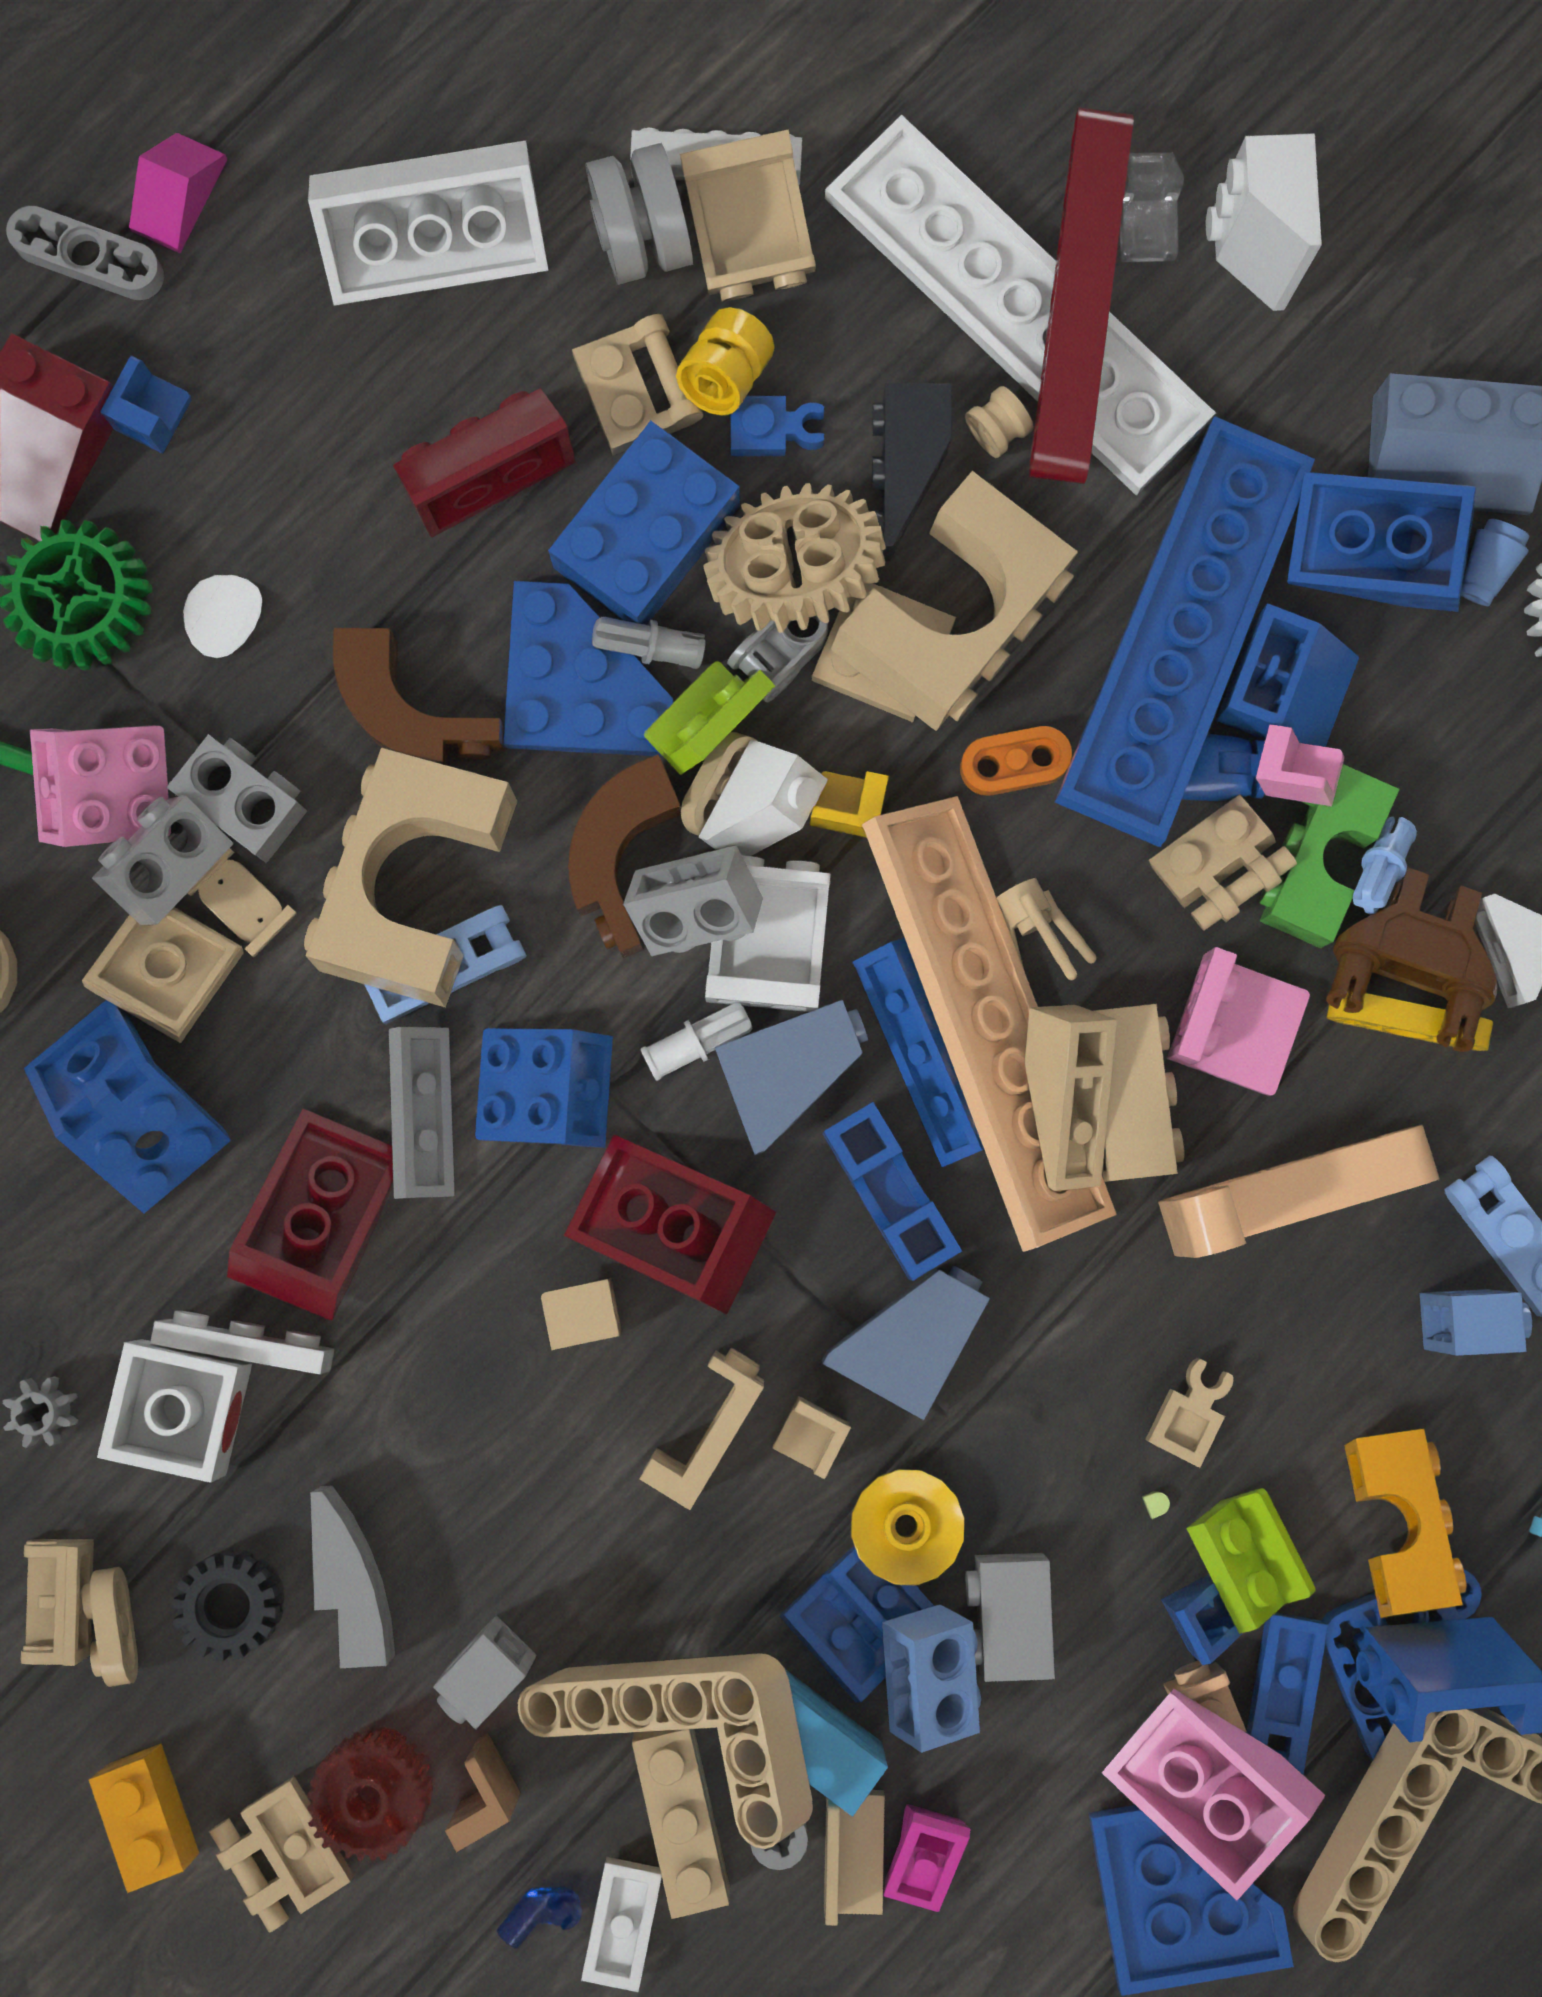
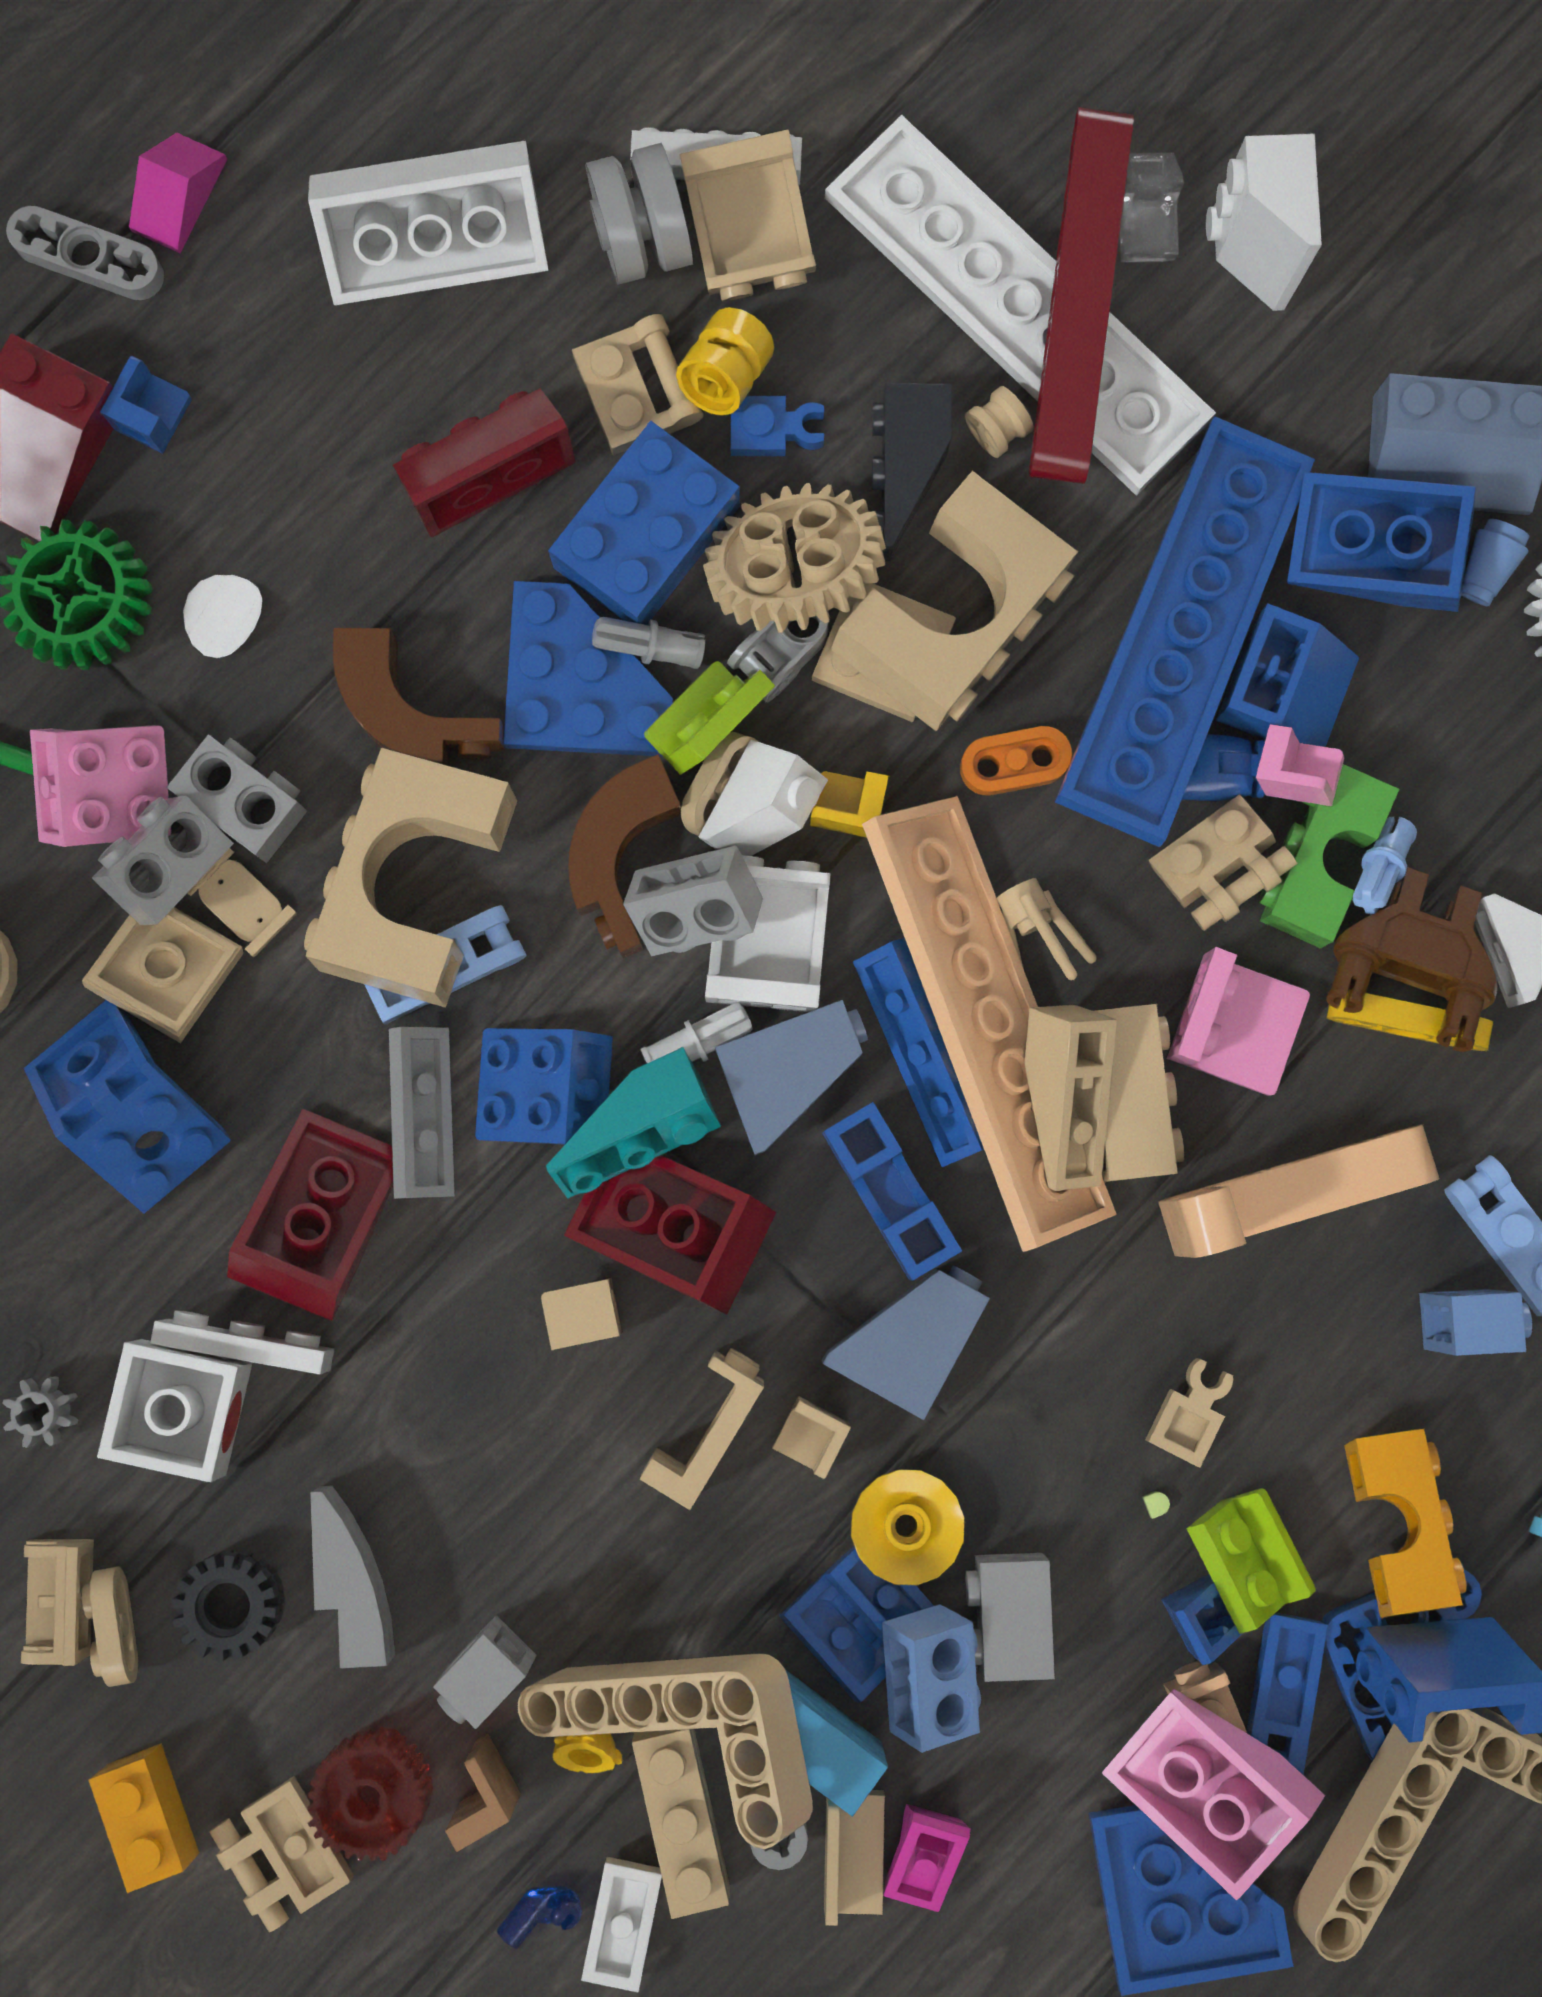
none -> teal slope [546,1047,721,1199]
none -> yellow animal [553,1733,623,1773]

